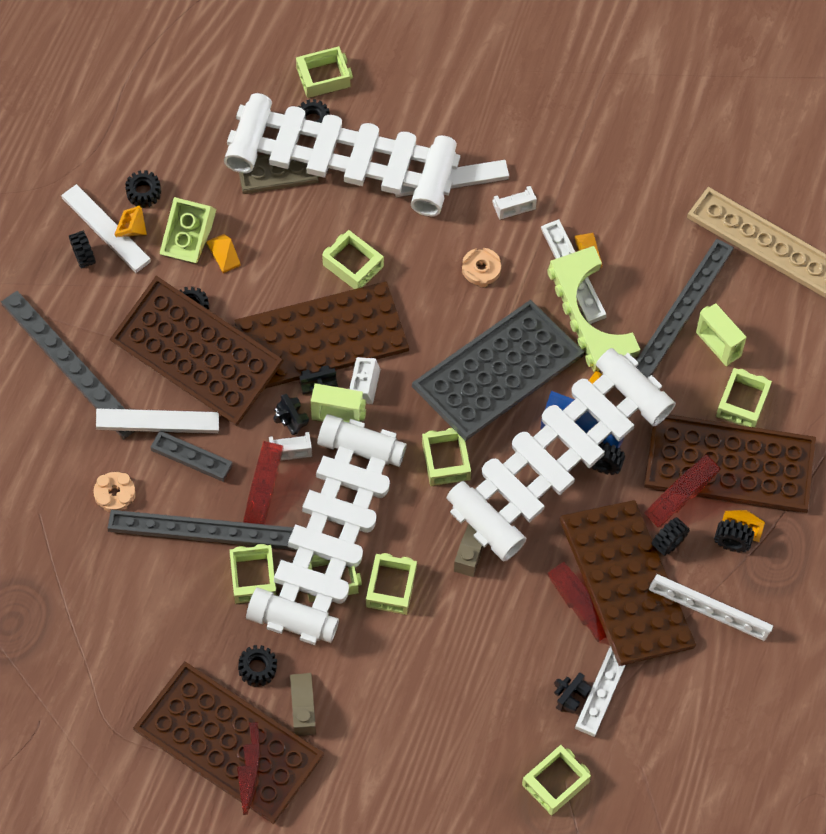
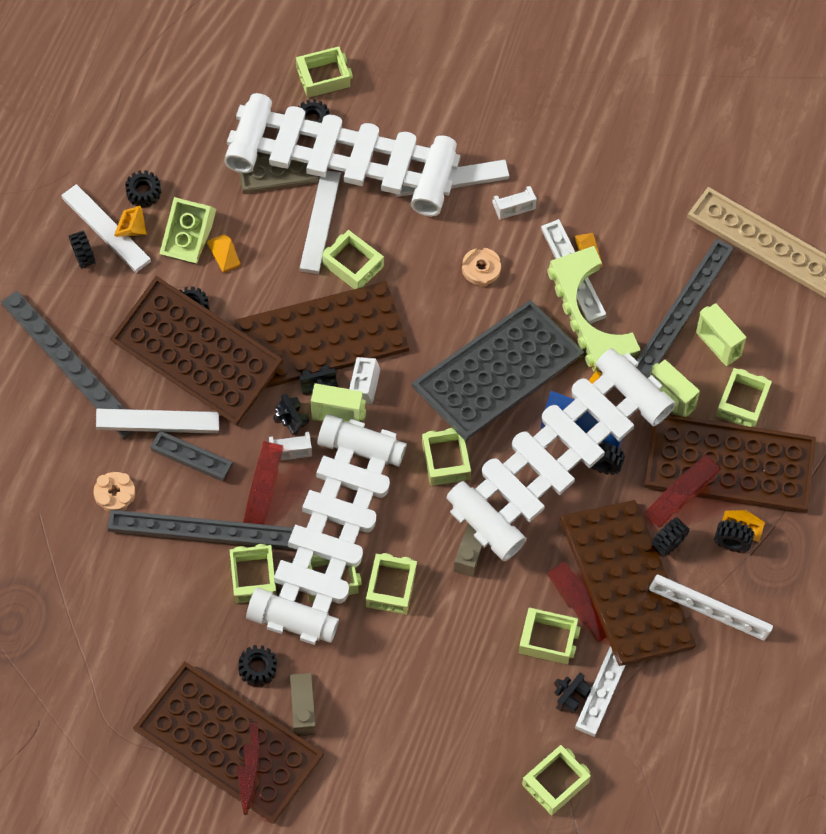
none -> white tile [300,171,341,274]
none -> yellowish green window [519,608,581,665]
none -> yellowish green window [650,360,700,417]

